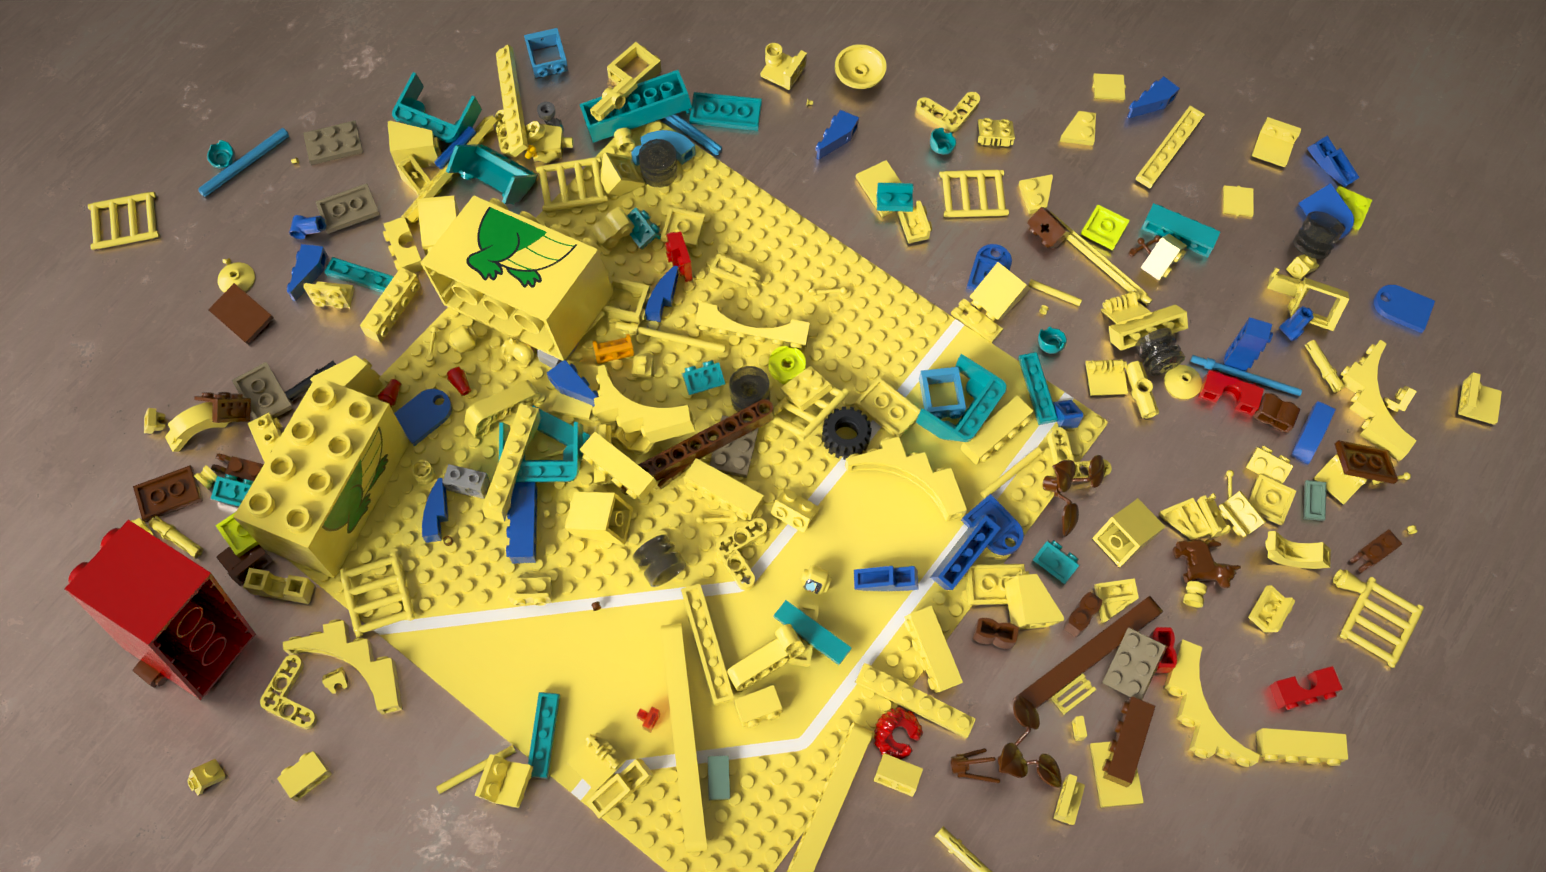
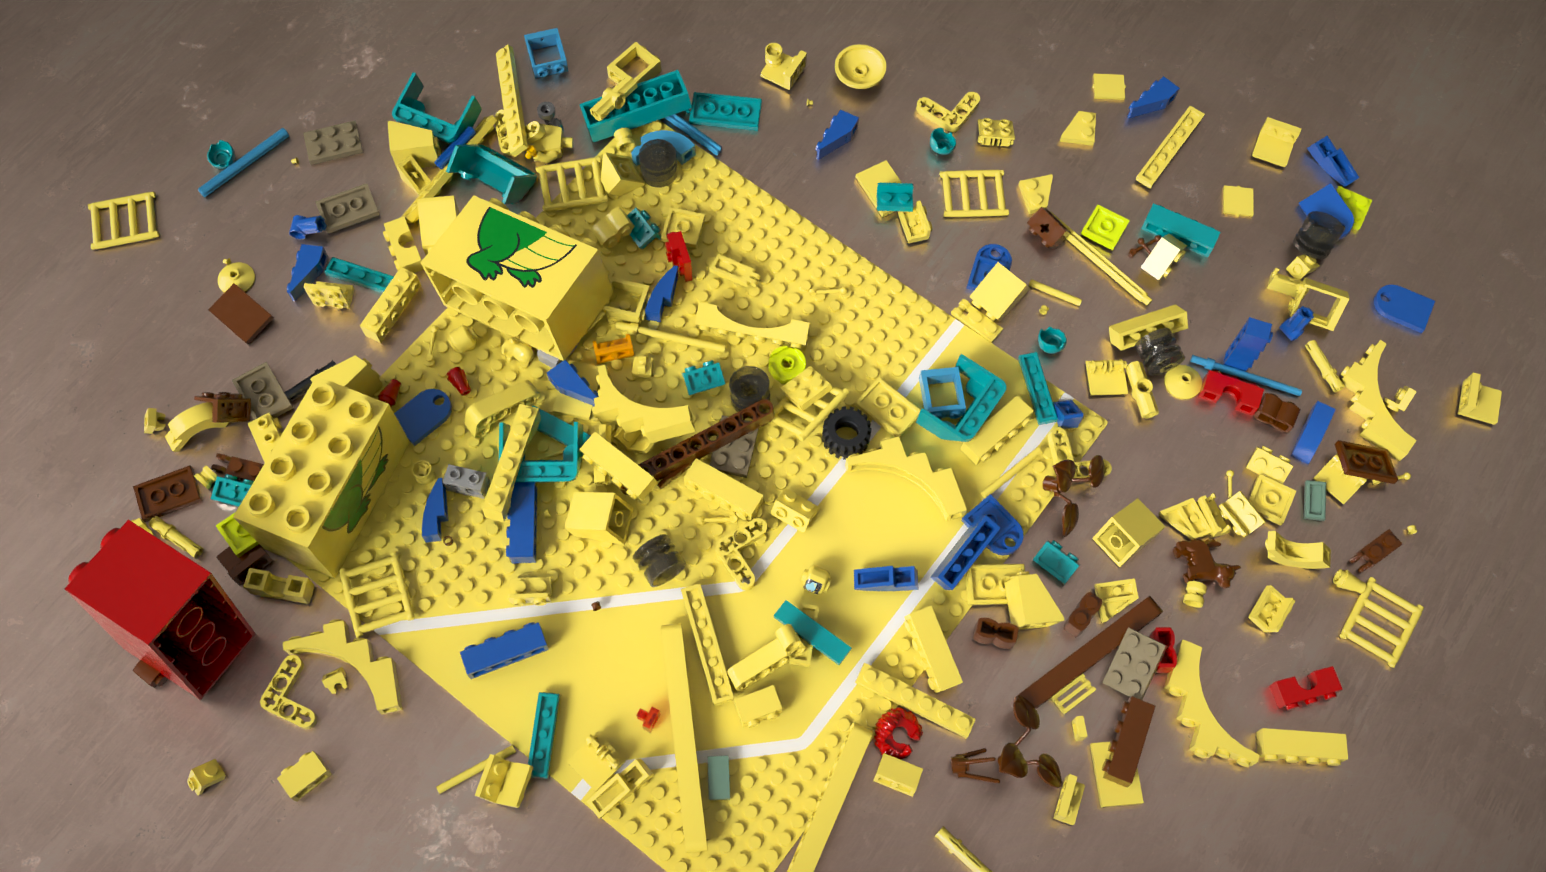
light yellow hinge [1101,291,1152,325] -> none
none -> blue brick [460,622,549,679]

